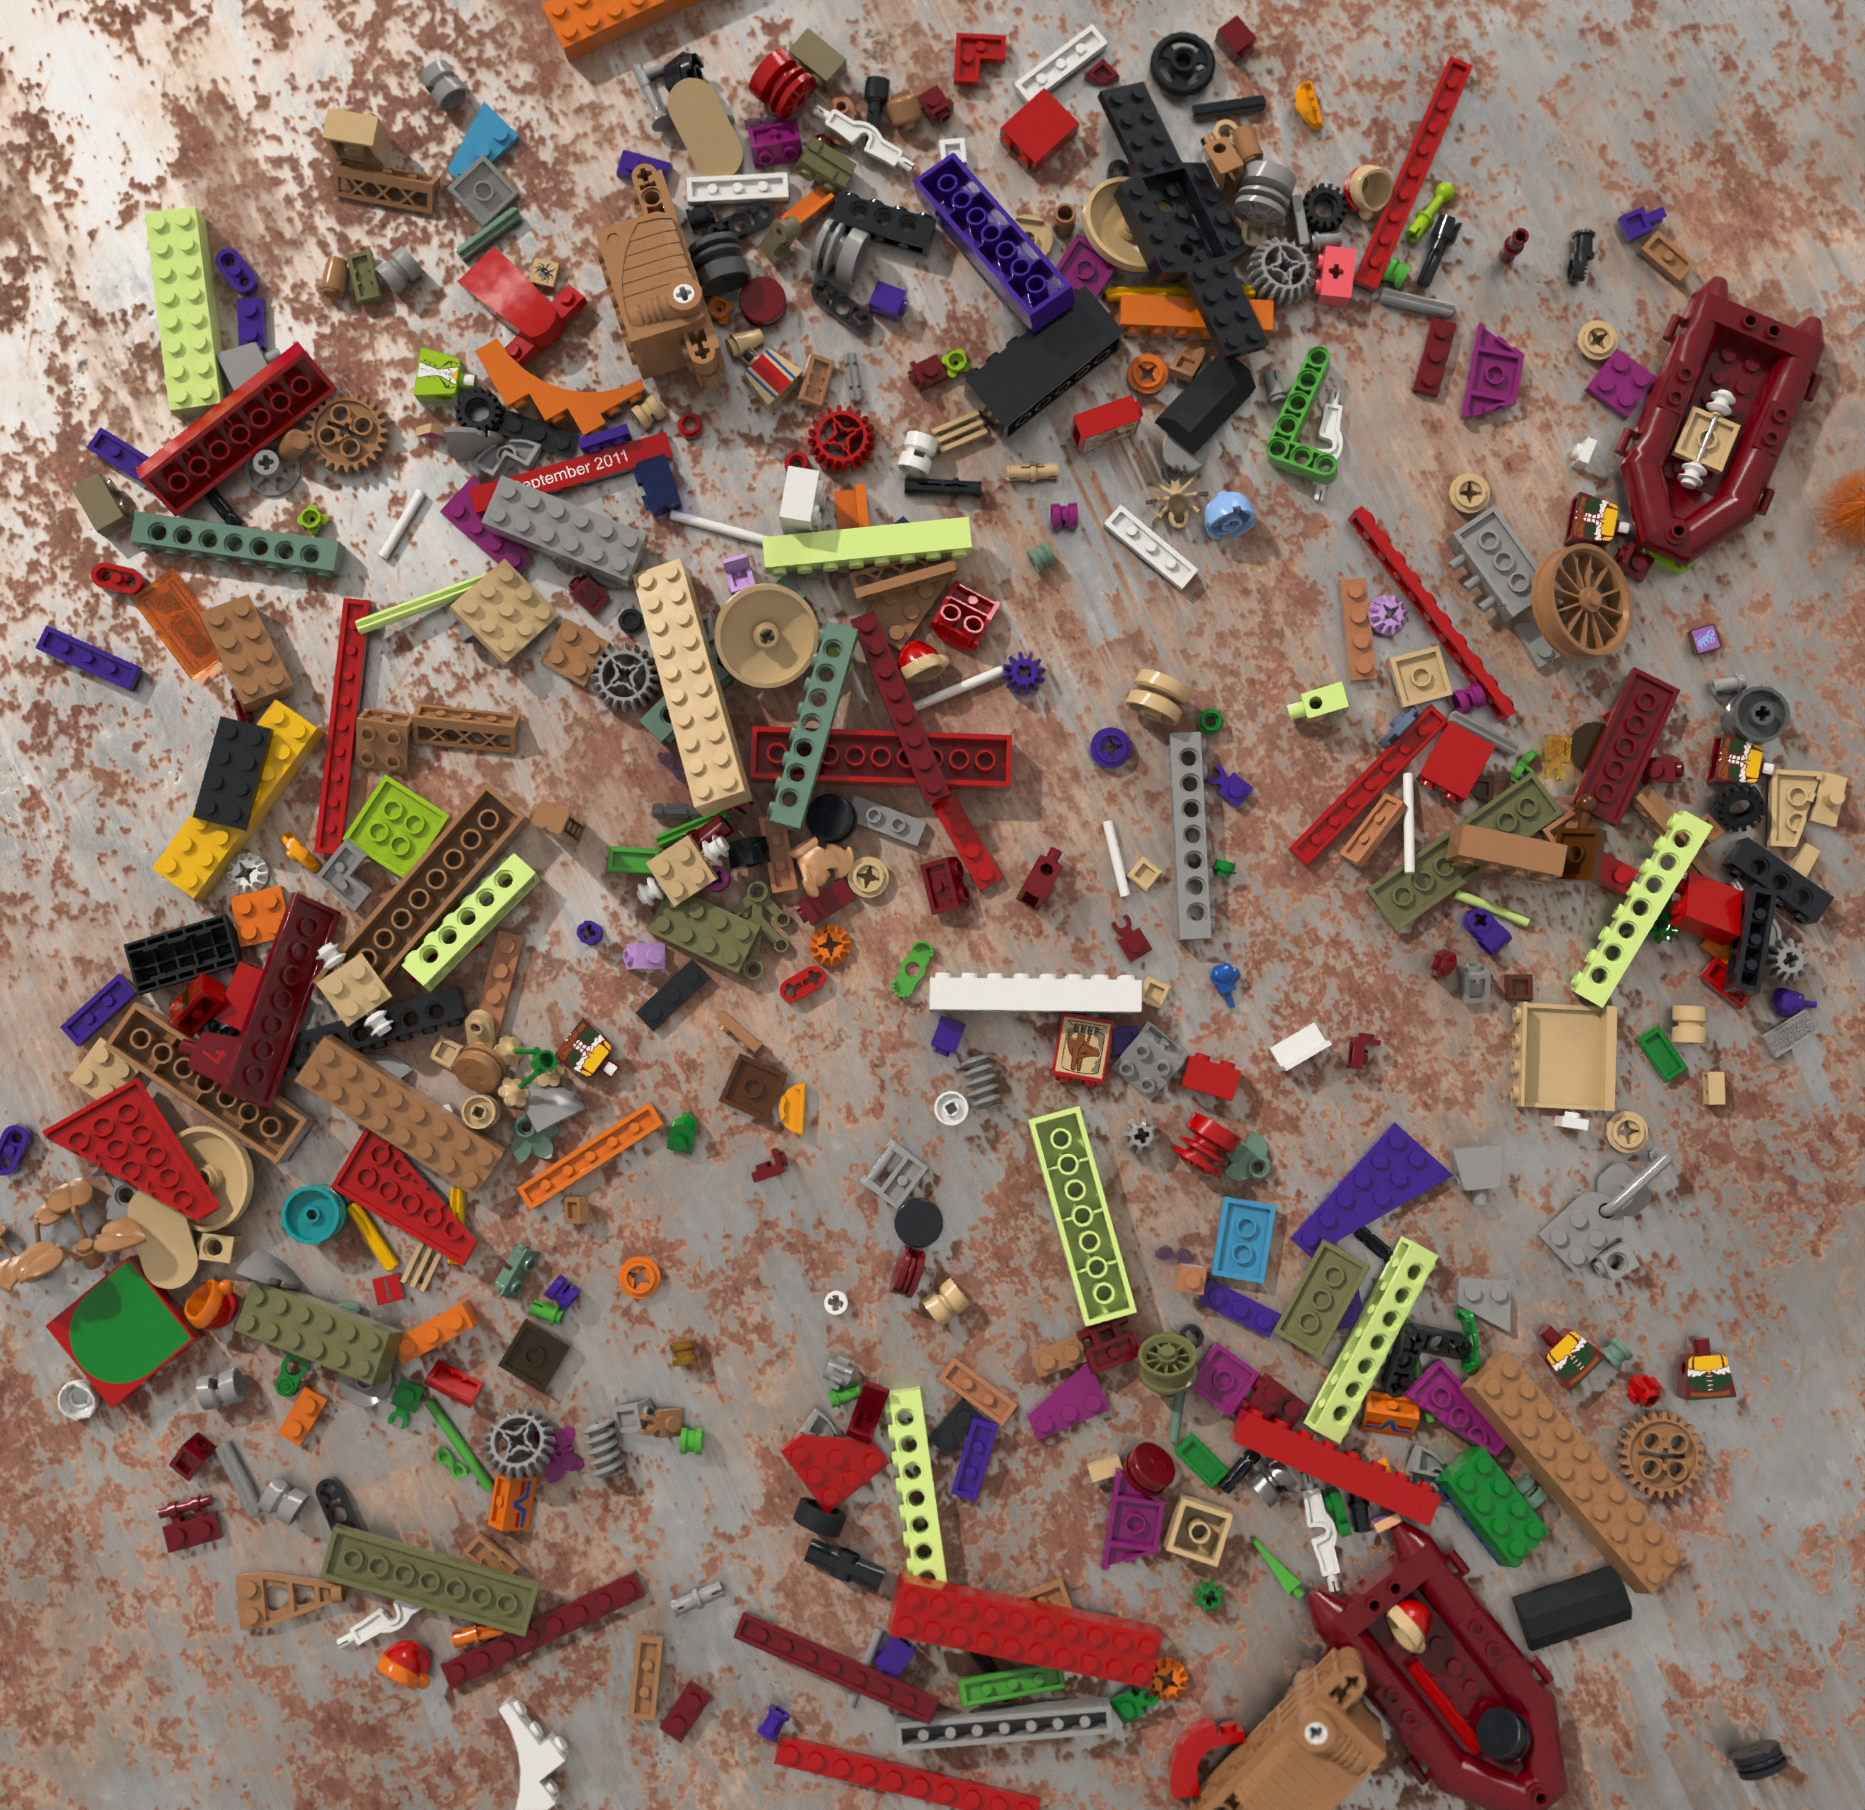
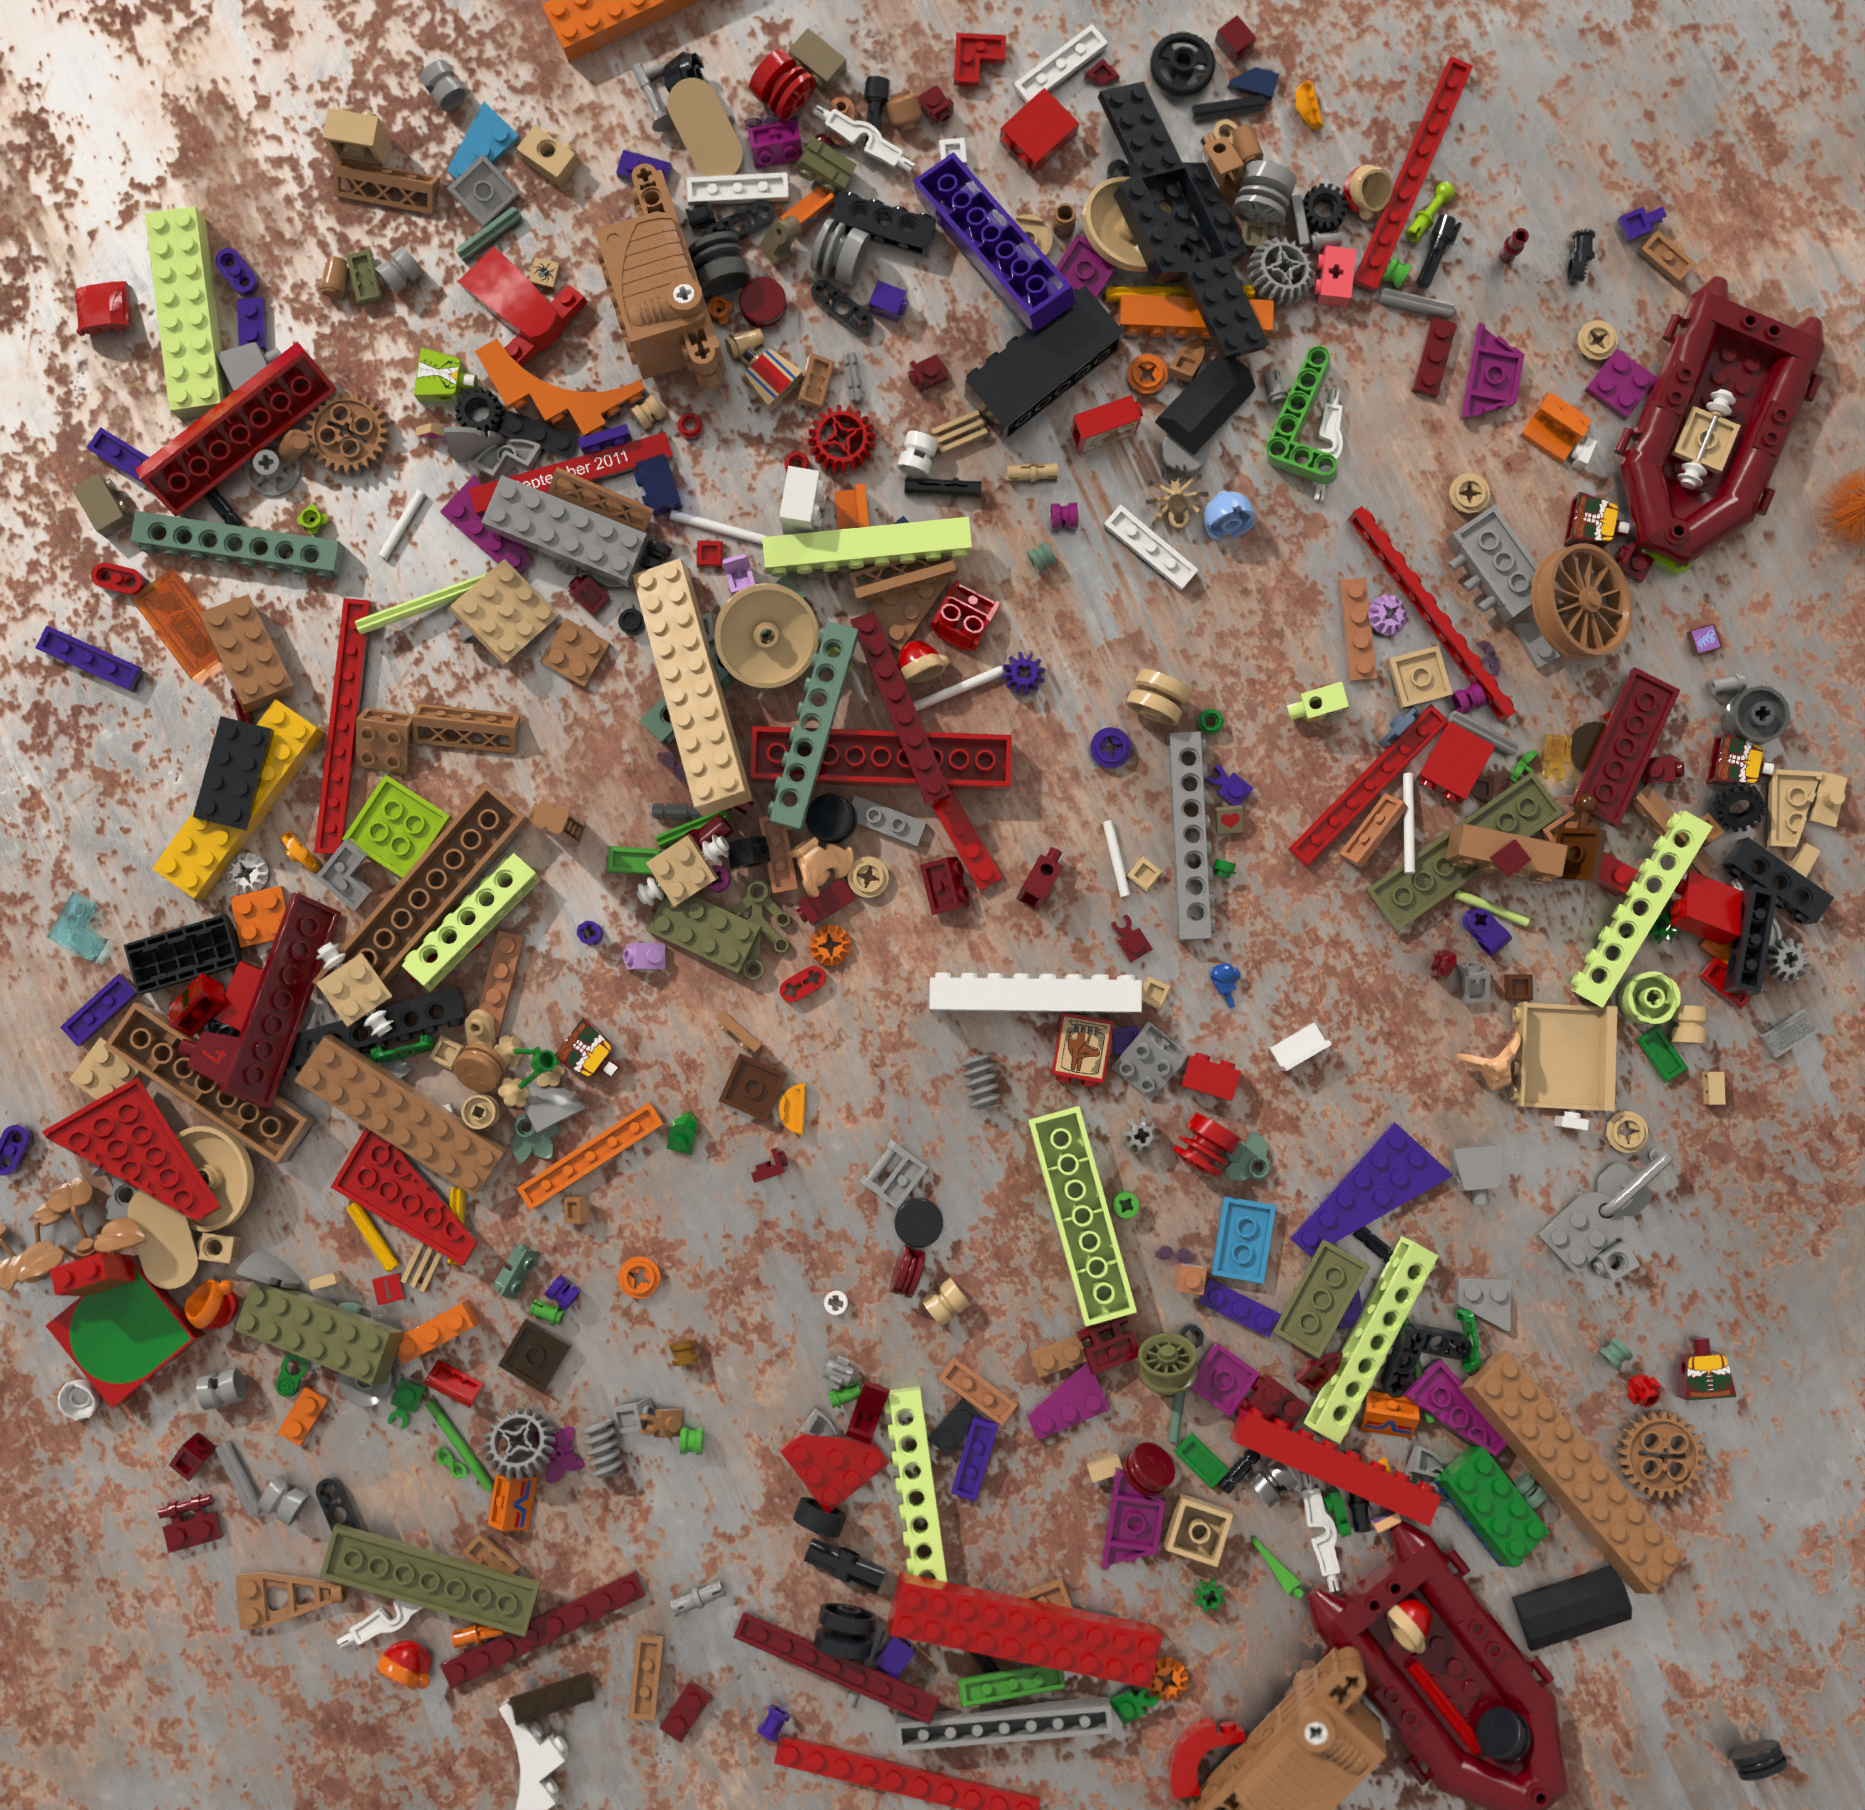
teal wheel [281,1184,349,1245] -> none
light grey gear [591,643,660,713] -> none
black plate [635,959,710,1032] -> none
bright green piece [891,940,934,998] -> none
dark purple brick [931,1015,966,1057] -> none
white wheel [934,1091,968,1125] -> none
lime plate [942,349,971,378] -> none
dark red bracket [1346,1033,1381,1070] -> none
torso [1538,1324,1606,1392] -> none
dark purple piece [1772,988,1817,1017] -> none
none -> clear light blue plate [47,892,108,962]
none -> red brick [50,1253,136,1297]
none -> red slope [75,281,131,336]
none -> tan tile [309,1271,344,1290]
none -> green piece [370,1034,434,1063]
none -> dark brown plate [509,1671,595,1725]
none -> tan brick [516,125,579,187]
none -> medium nougat fence [547,467,654,533]
none -> black wheel [640,540,673,569]
none -> red tile [696,541,723,568]
none -> black wheel [813,1603,877,1659]
none -> bright green wheel [1112,1191,1139,1218]
none -> dark tan tile [1216,805,1243,835]
none -> dark blue tile [1227,67,1279,101]
none -> dark red plate [1294,1351,1343,1393]
none -> light nougat animal [1456,1031,1521,1091]
none -> clear purple piece [1476,640,1500,677]
none -> dark red slope [1490,839,1532,878]
none -> orange bracket [1520,392,1592,464]
none -> yellowish green brick [1618,971,1681,1025]

